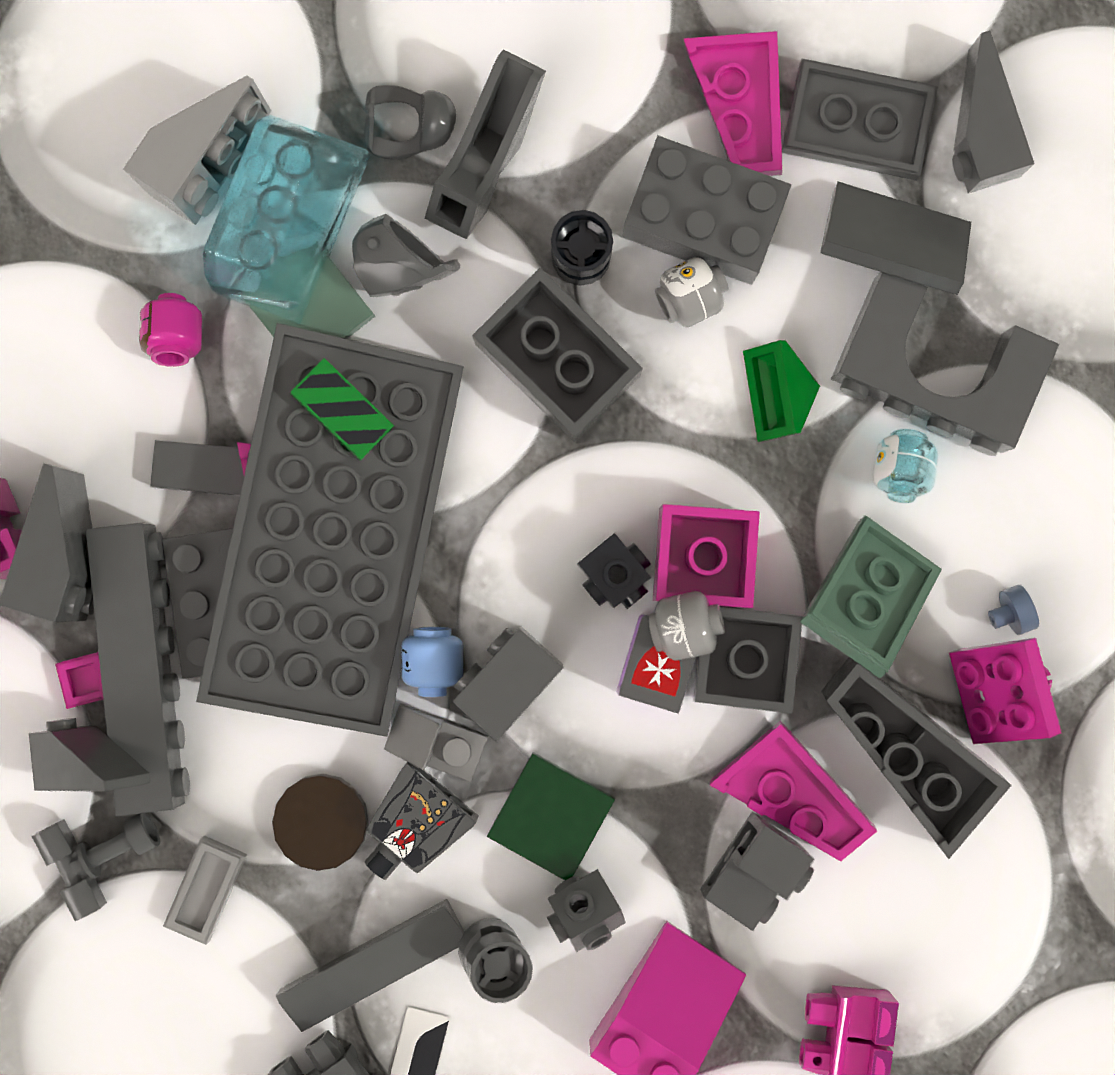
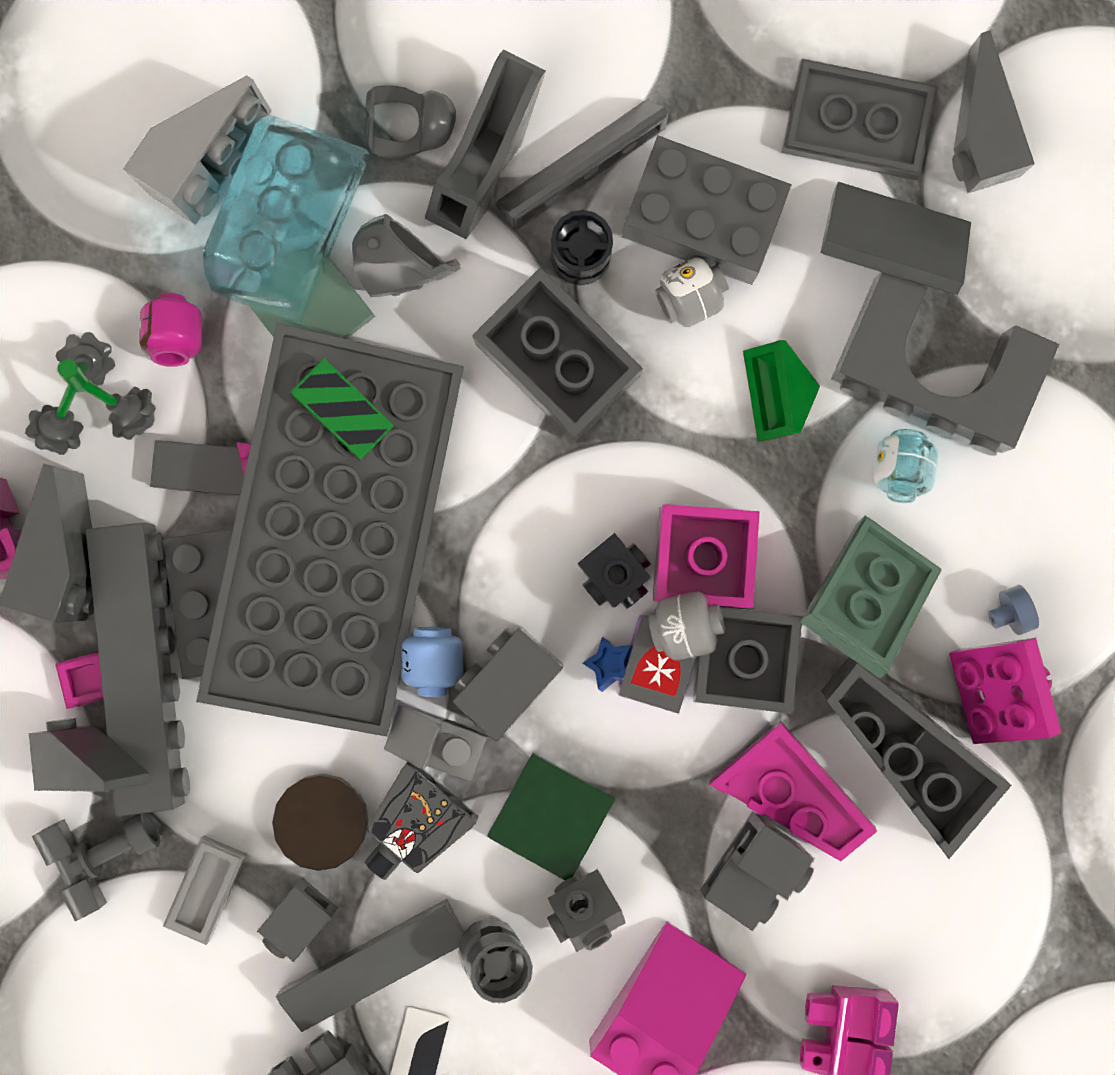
dark pink wing [684,31,782,176] -> none
none -> dark grey plant [25,332,156,455]
none -> dark grey brick [257,877,338,962]
none -> dark grey slope [497,101,669,230]
none -> blue piece [582,636,633,692]

